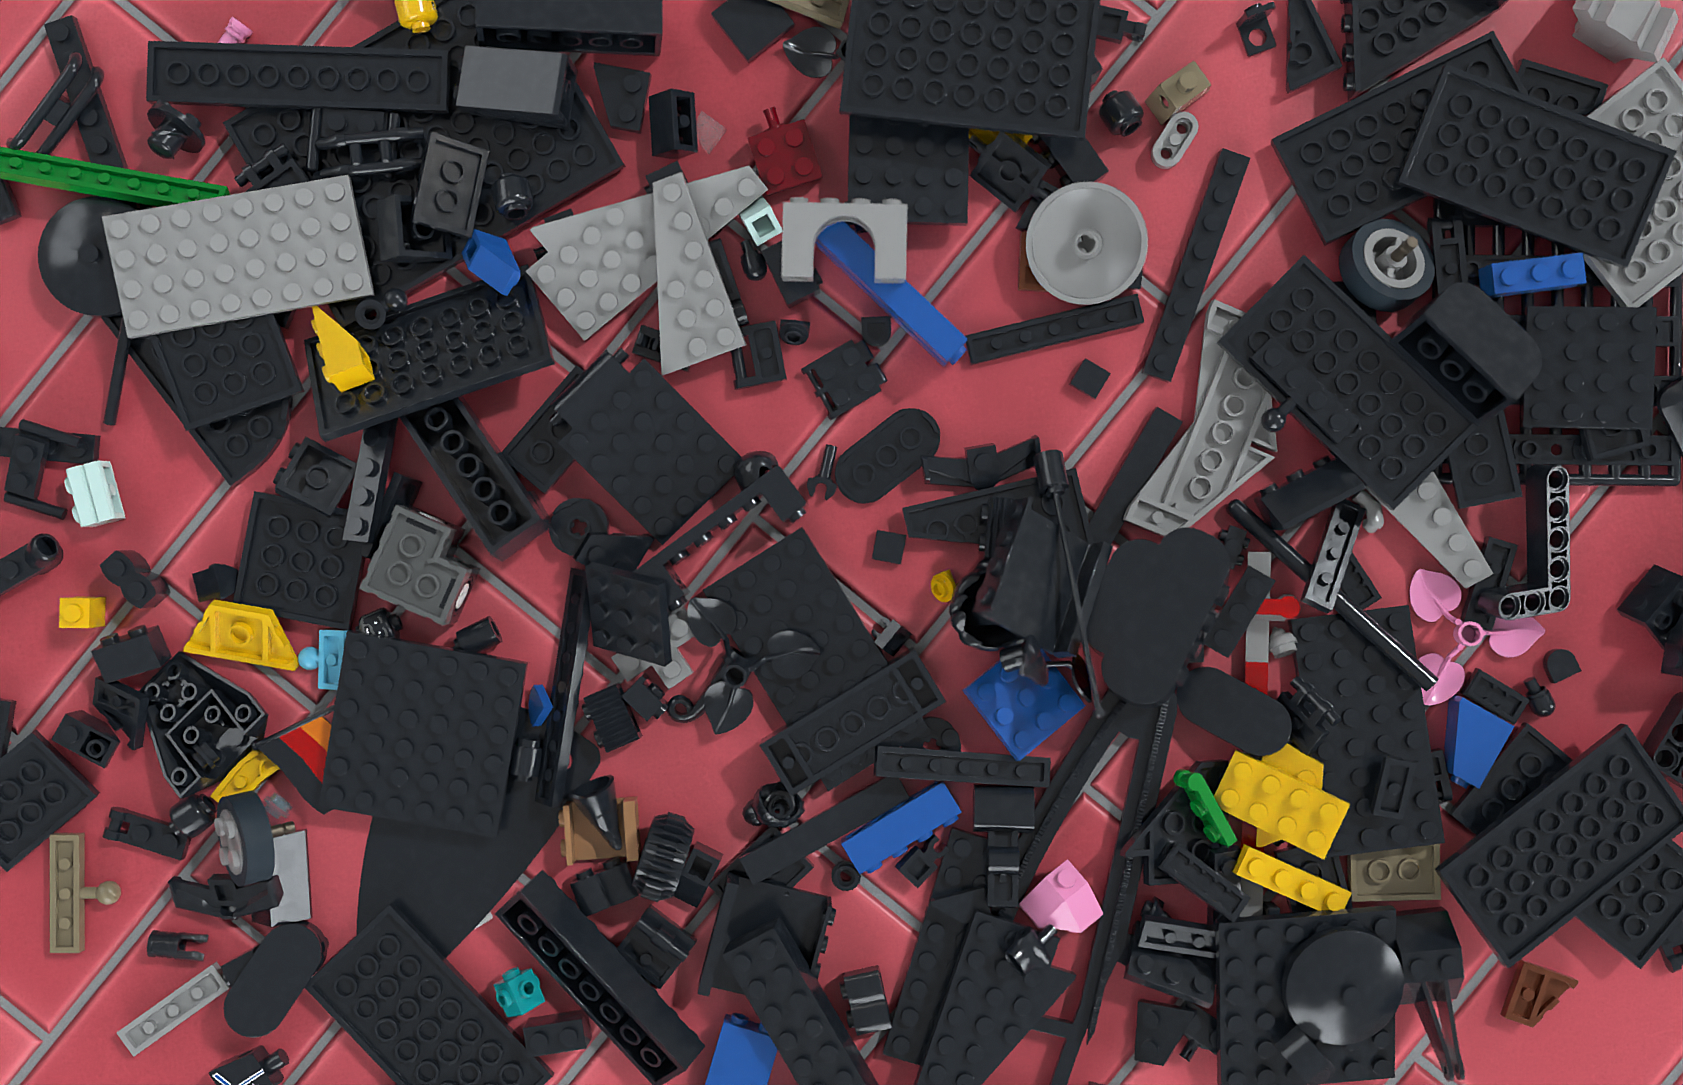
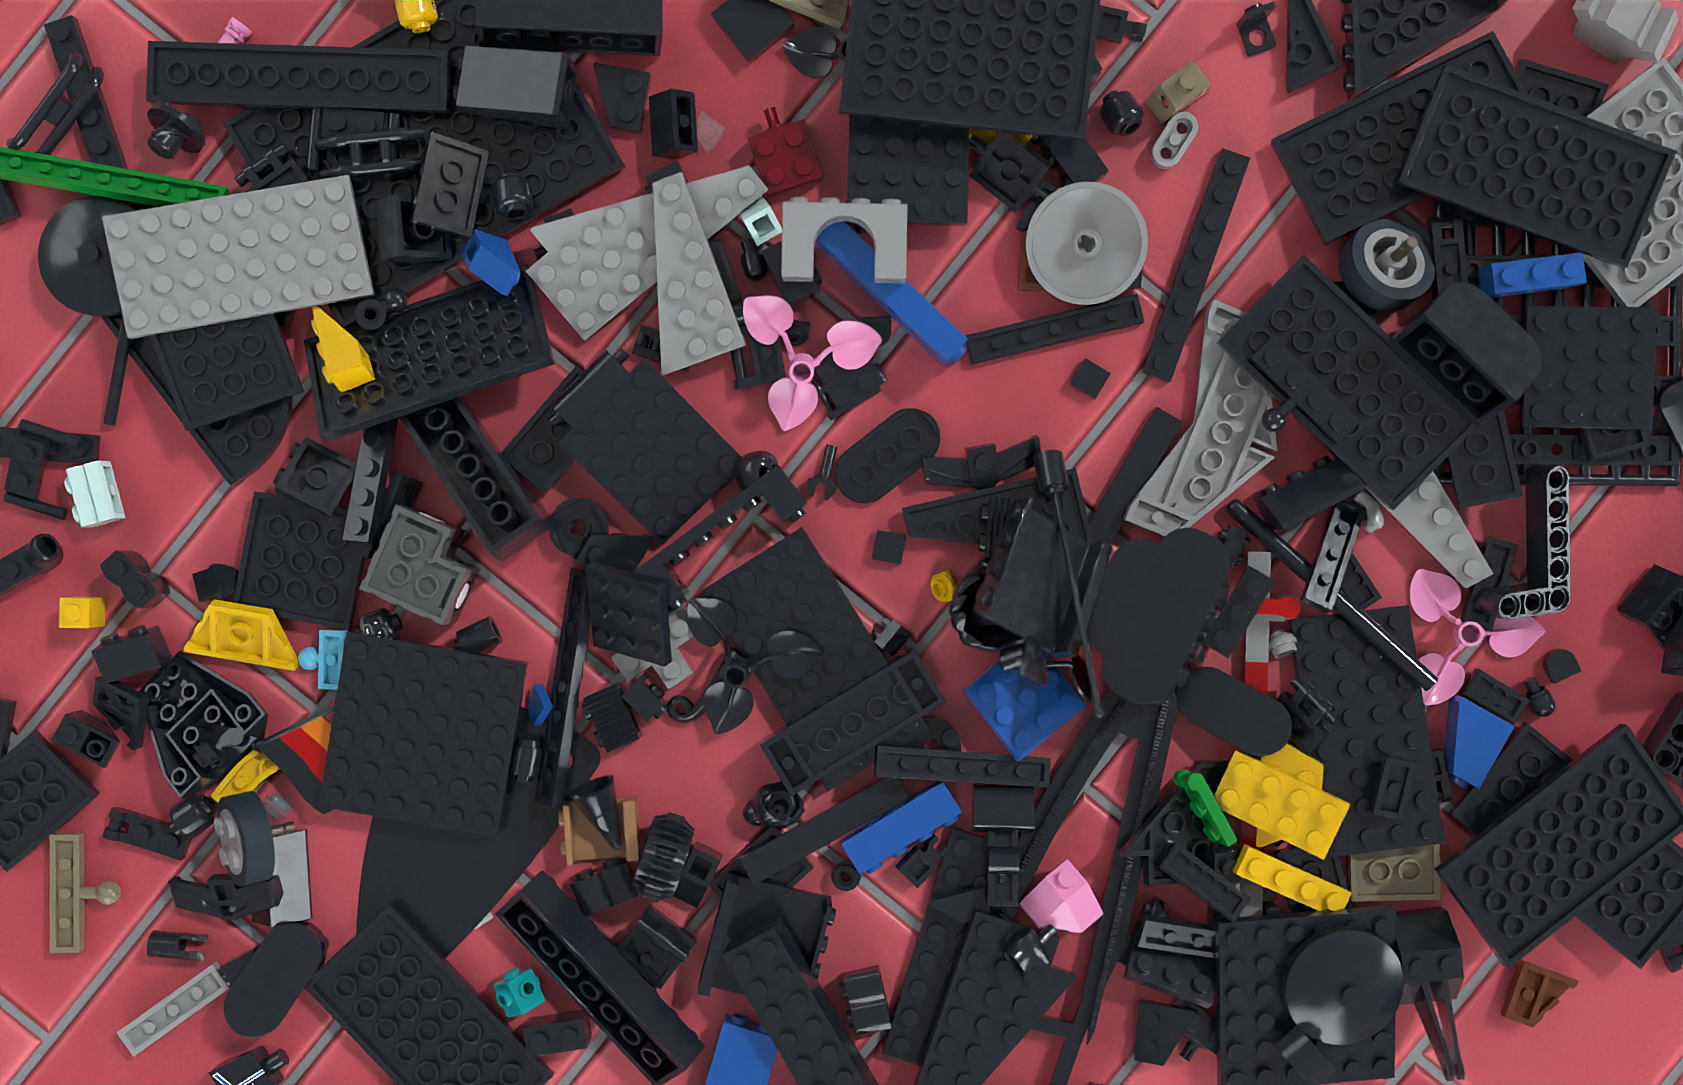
none -> bright pink plant [743,295,882,431]

